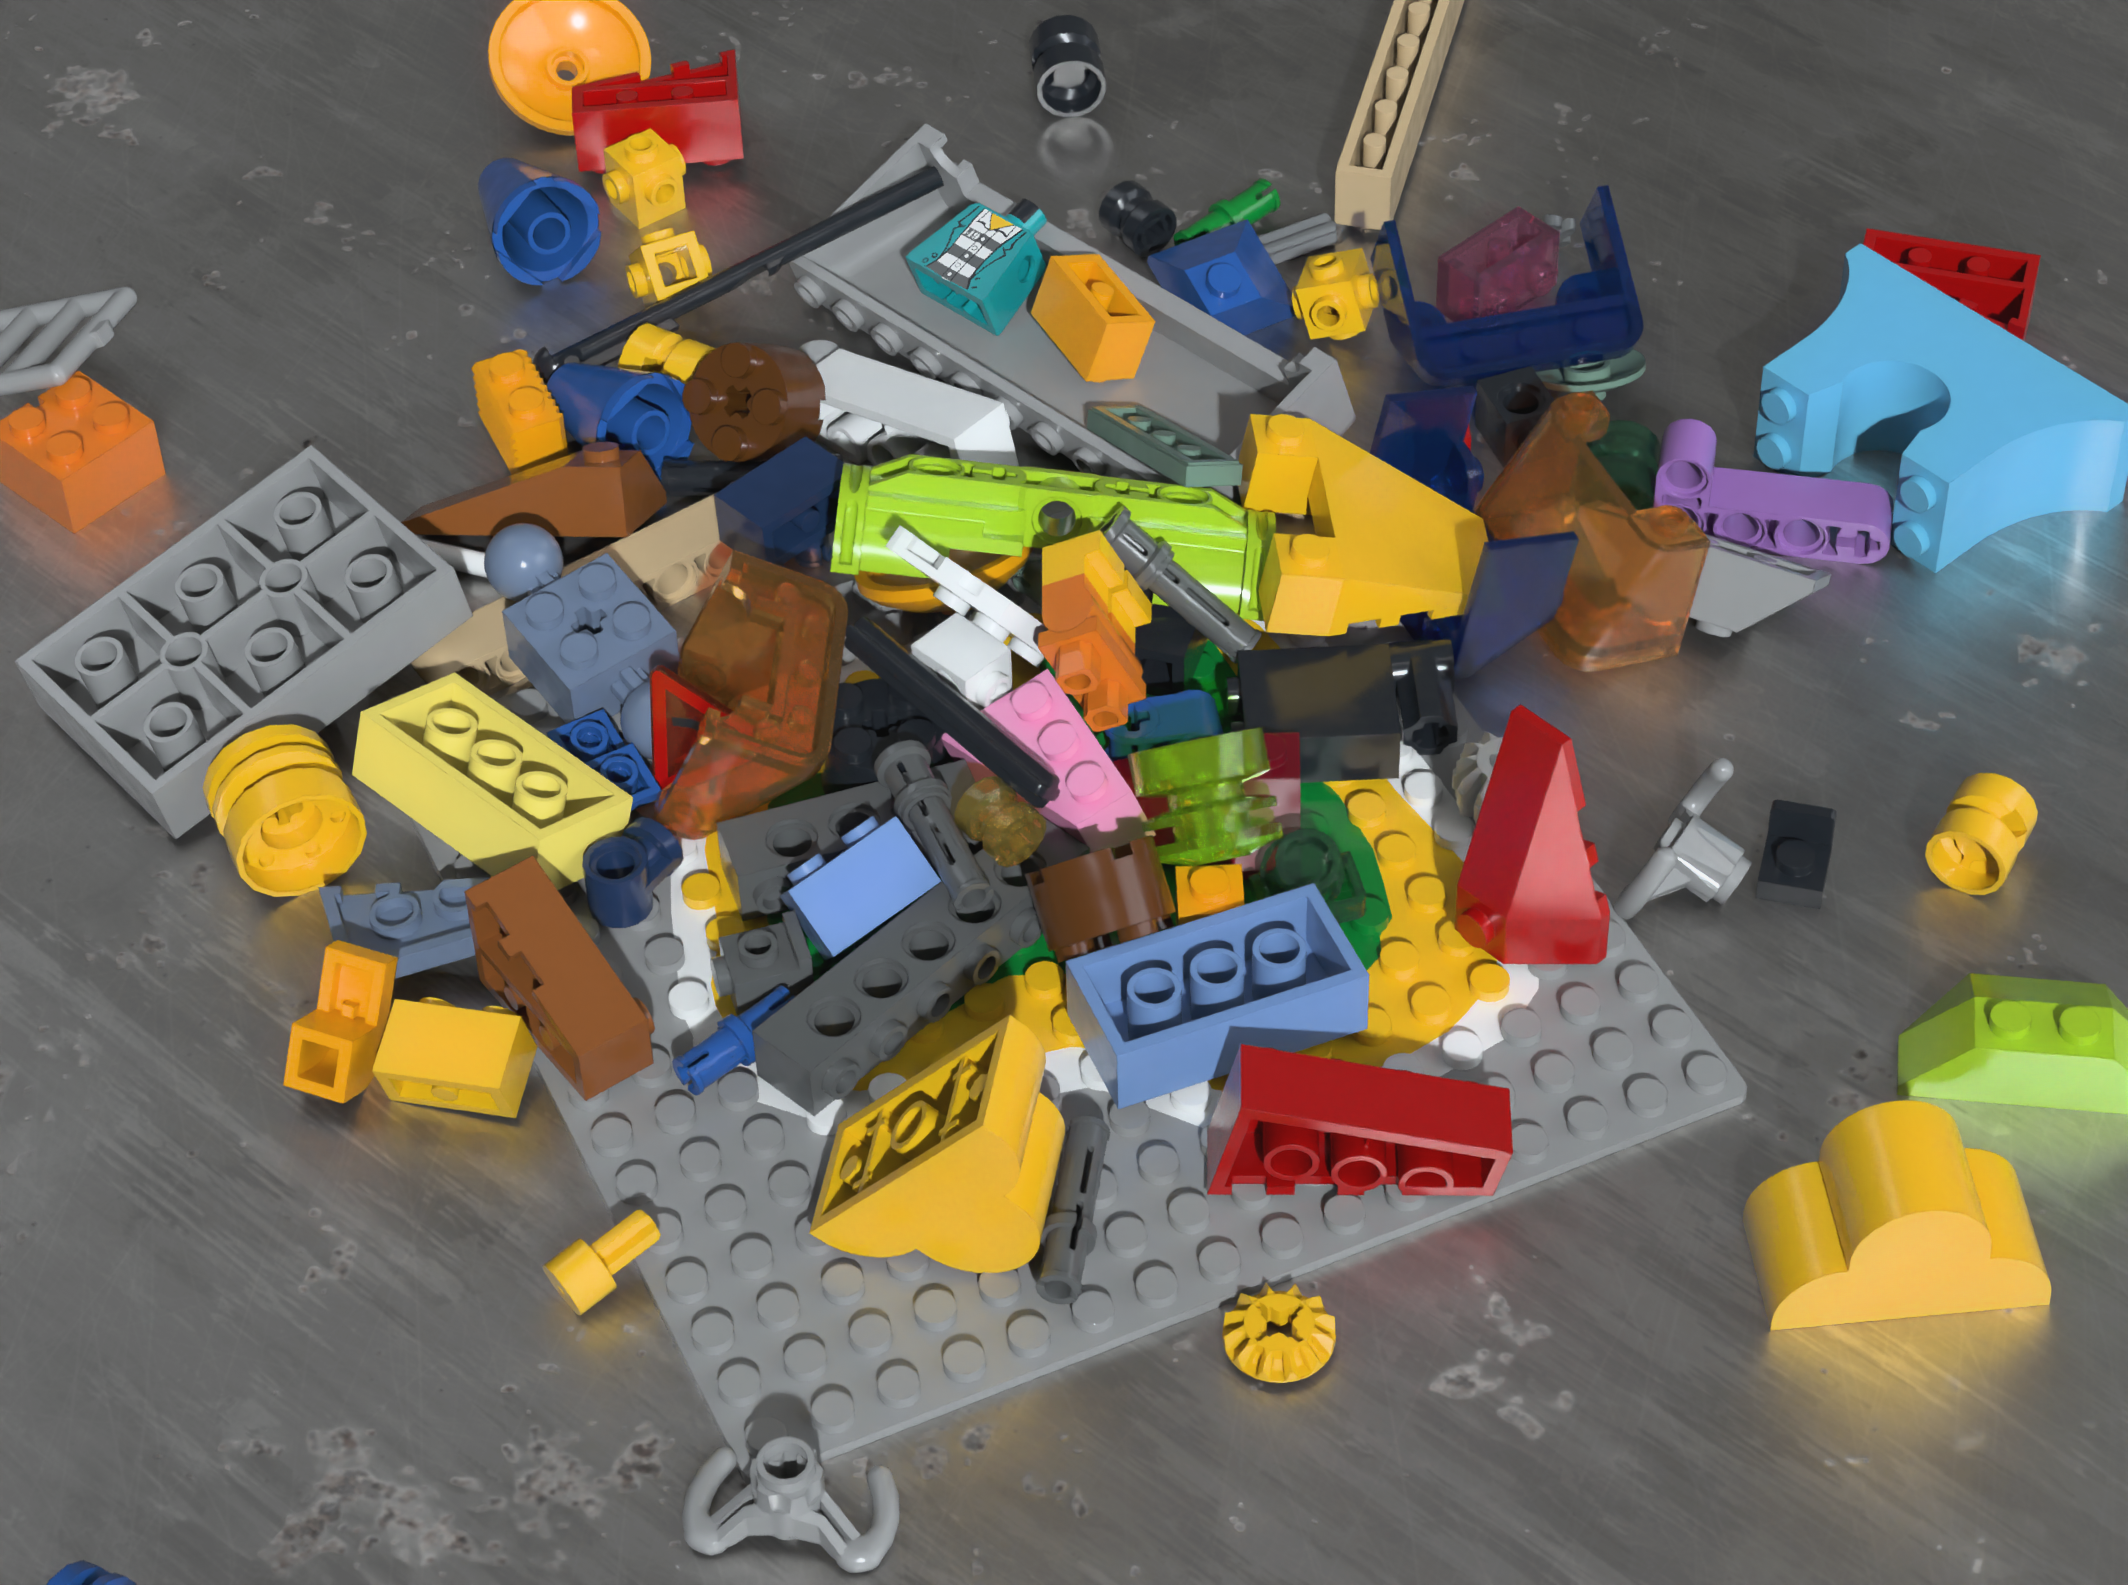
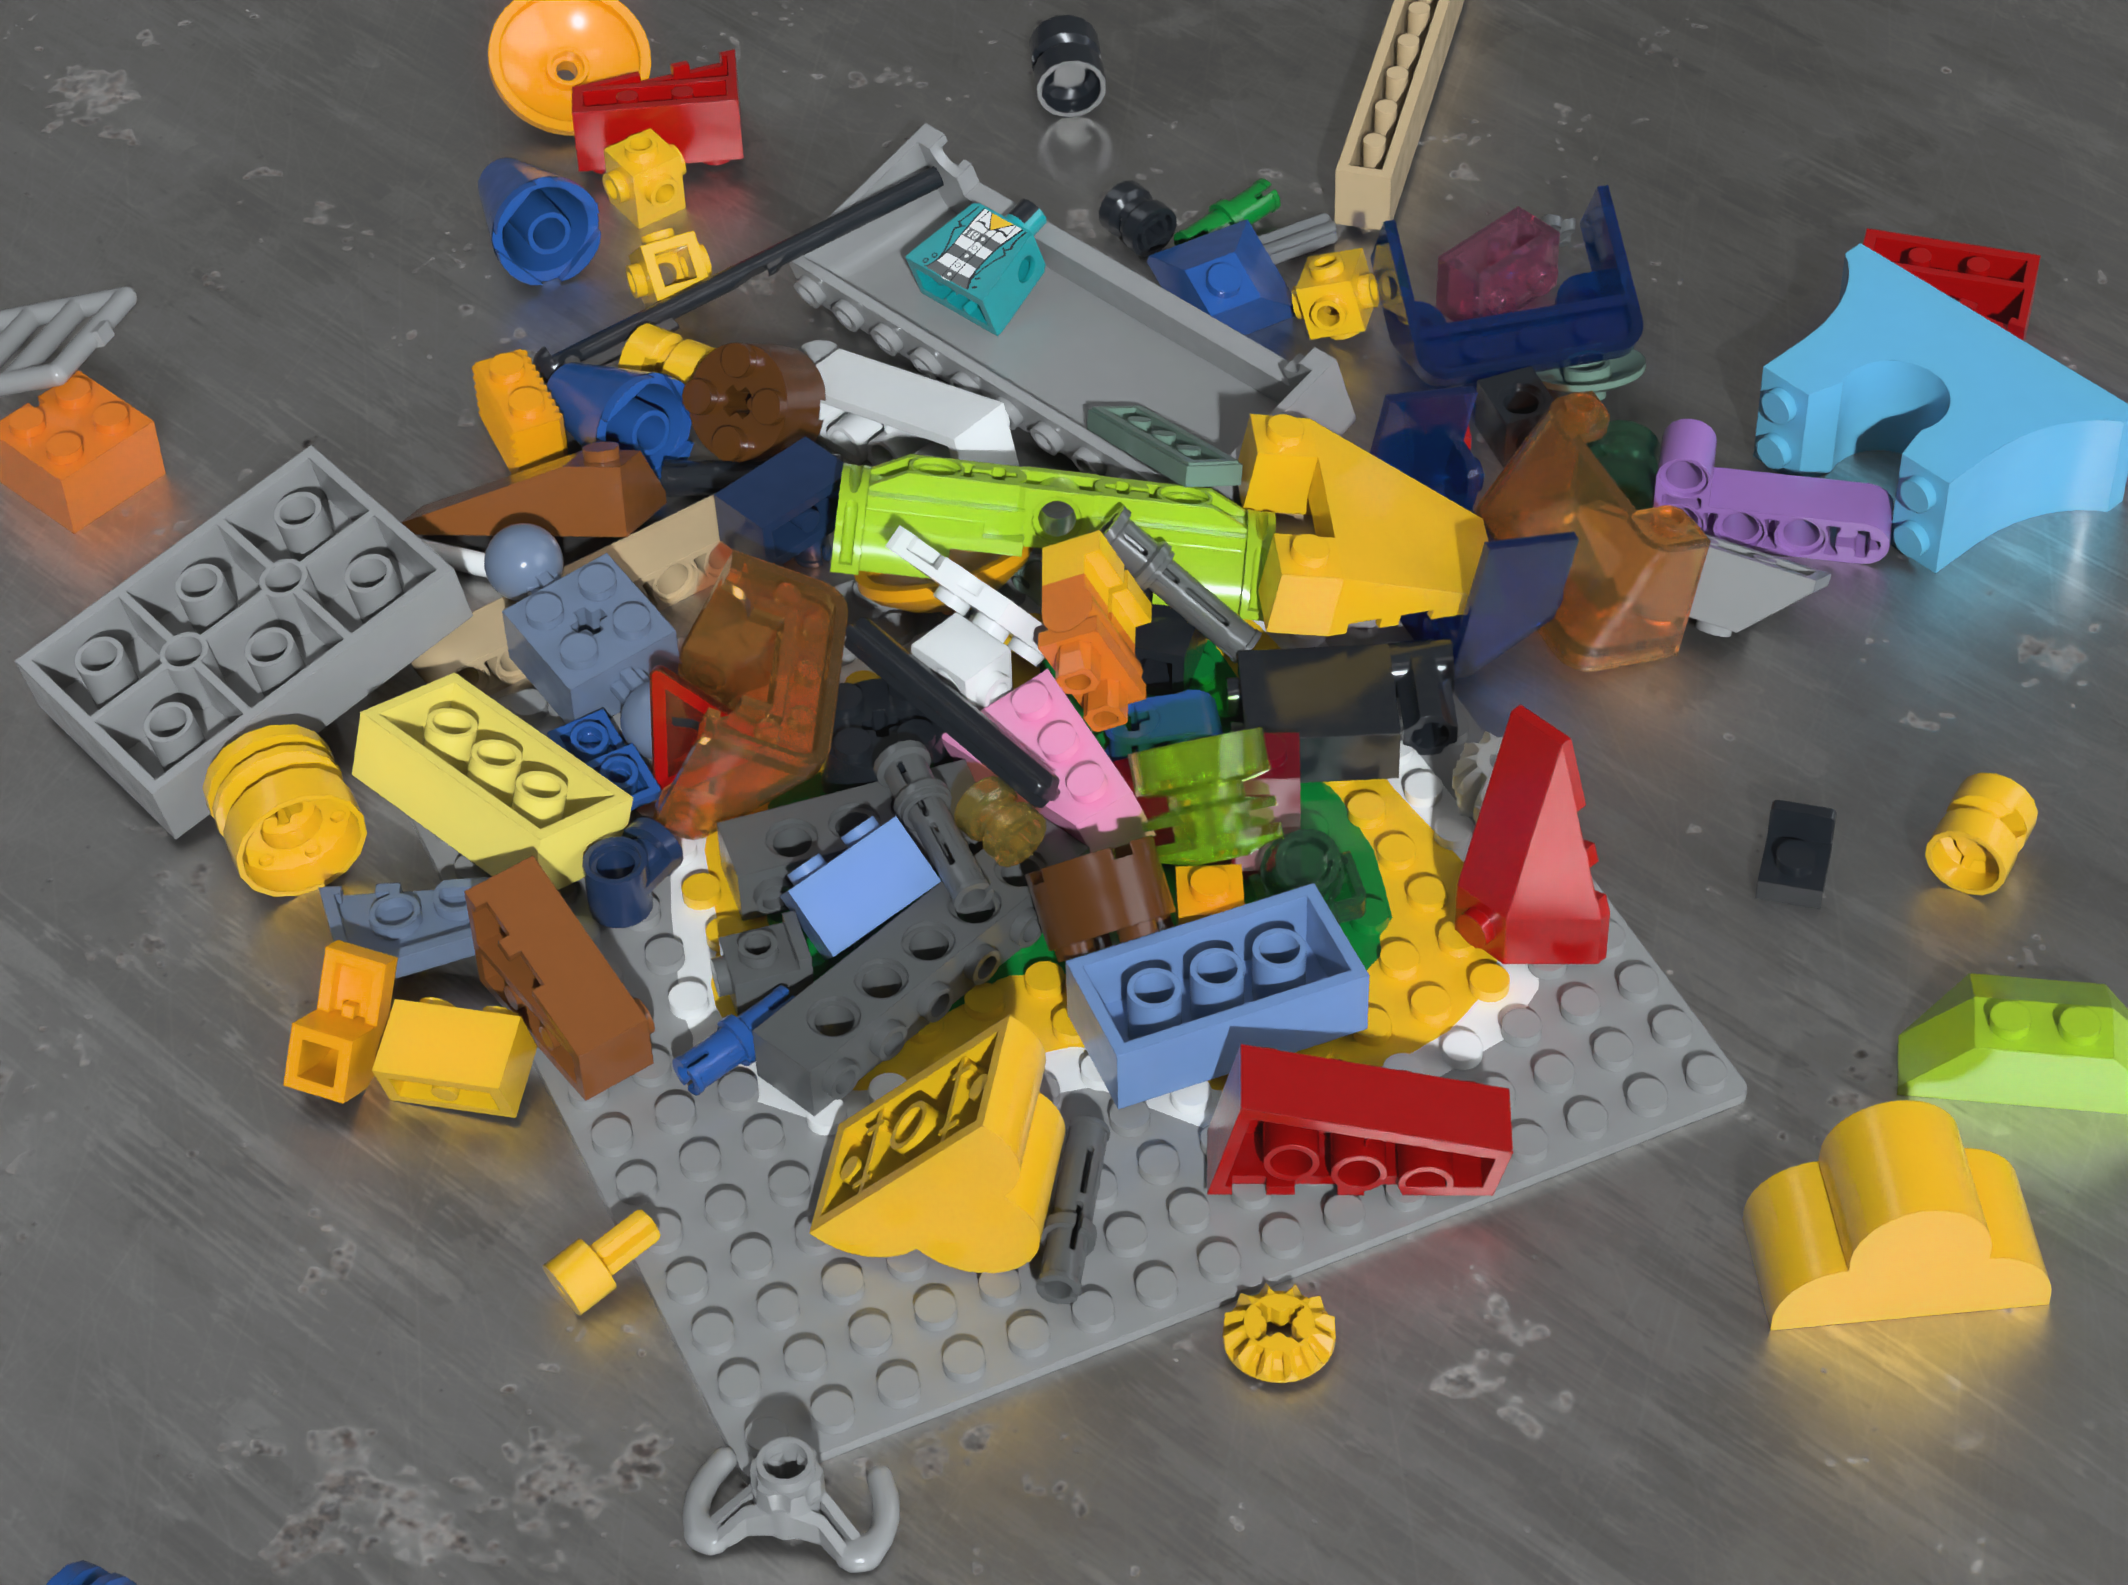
light orange brick [1031,254,1156,383] -> none
light grey piece [1614,758,1752,919] -> none

